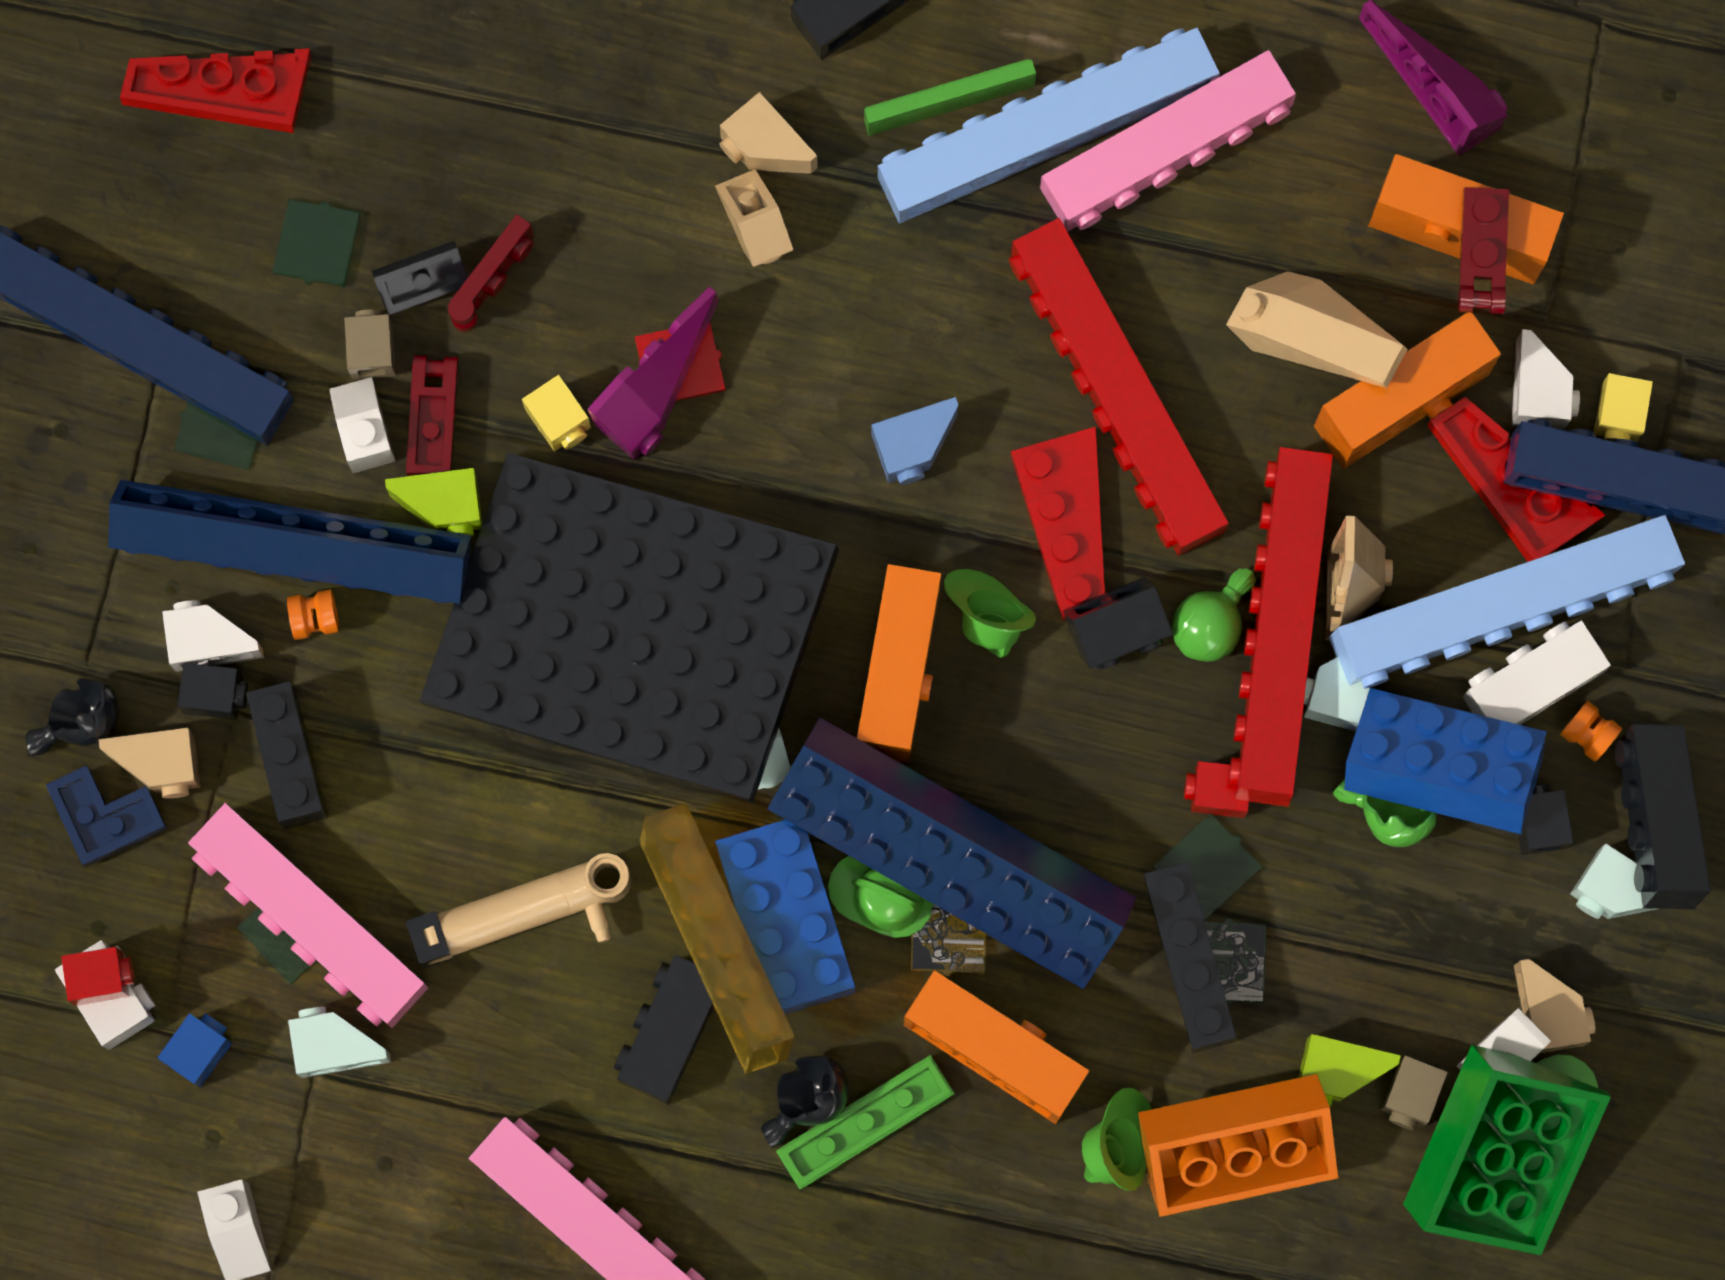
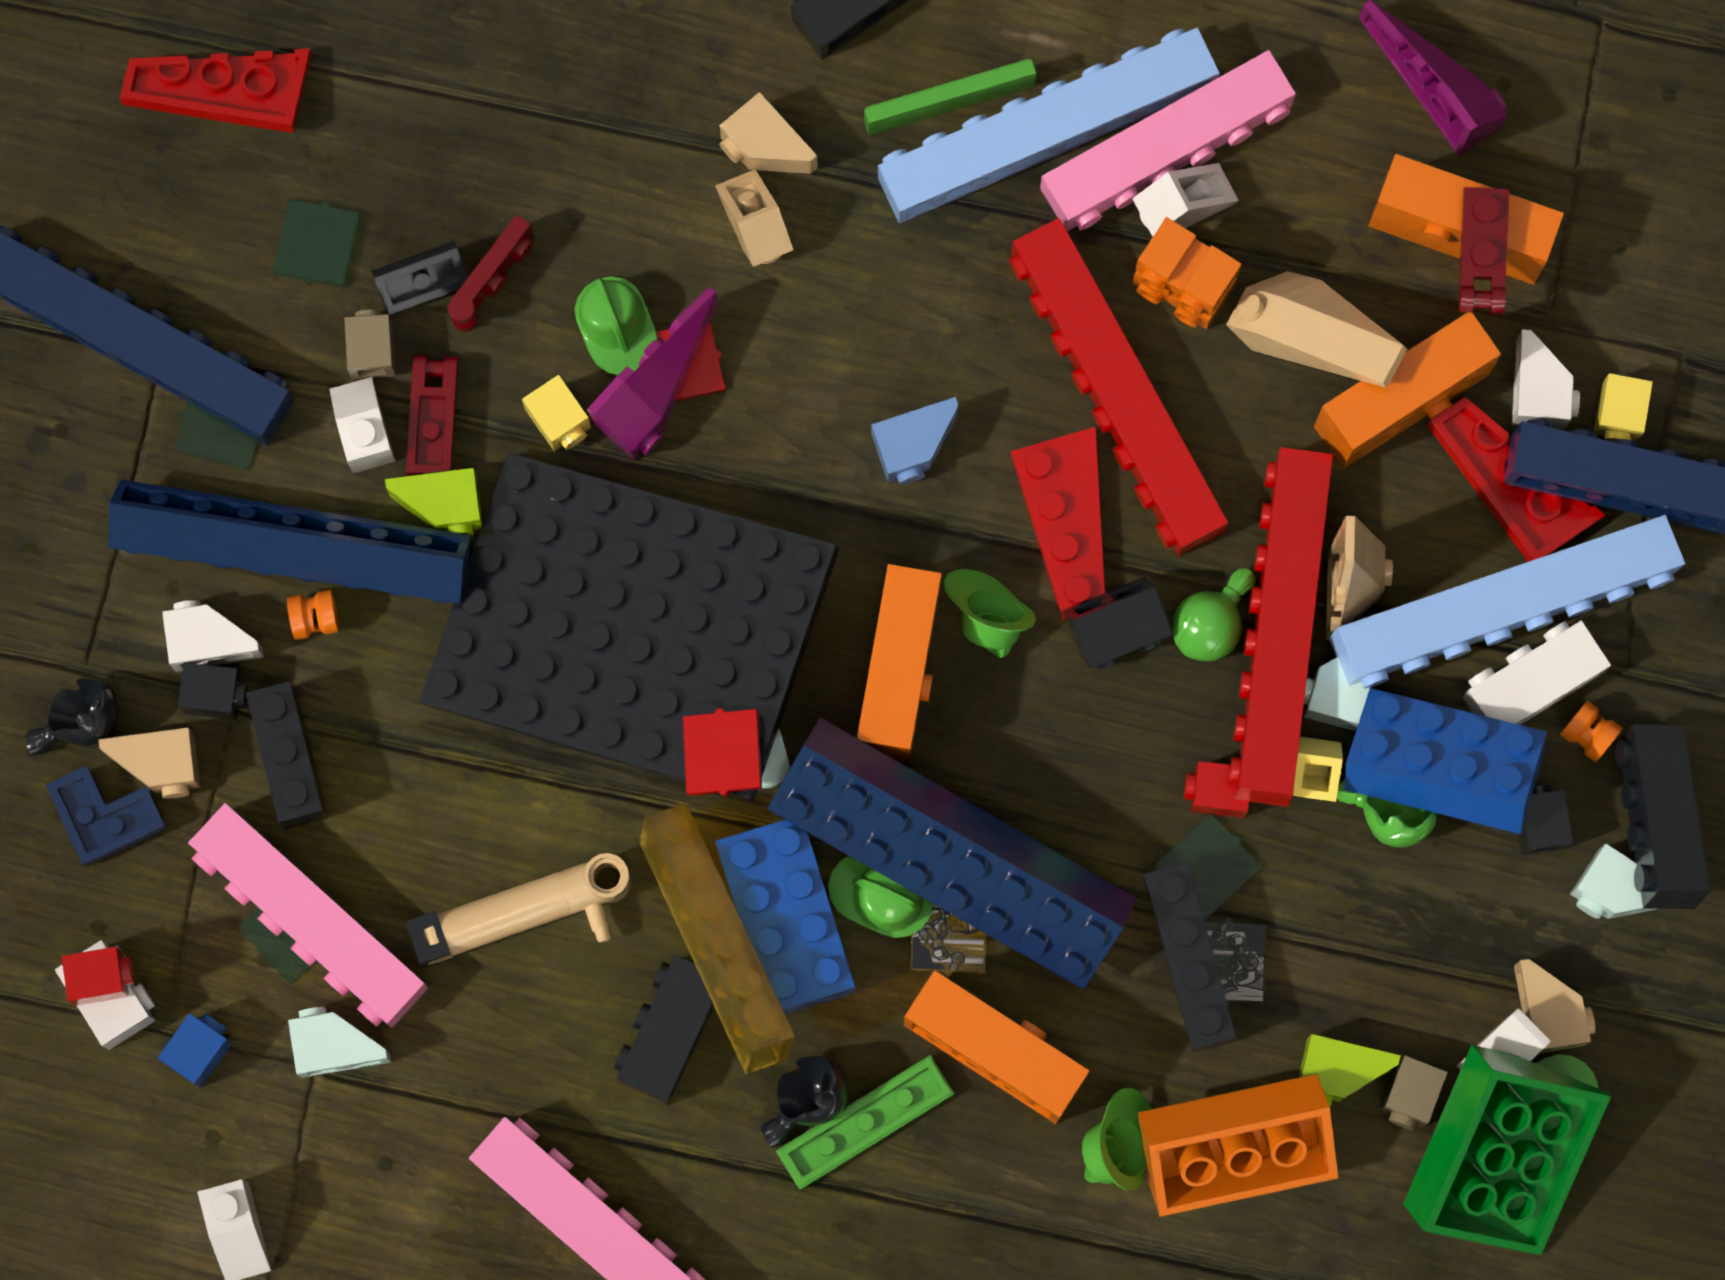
none -> bright green piece [575,276,657,375]
none -> red piece [683,708,762,797]
none -> white slope [1132,163,1239,237]
none -> orange brick [1132,217,1242,330]
none -> light yellow brick [1293,737,1343,802]

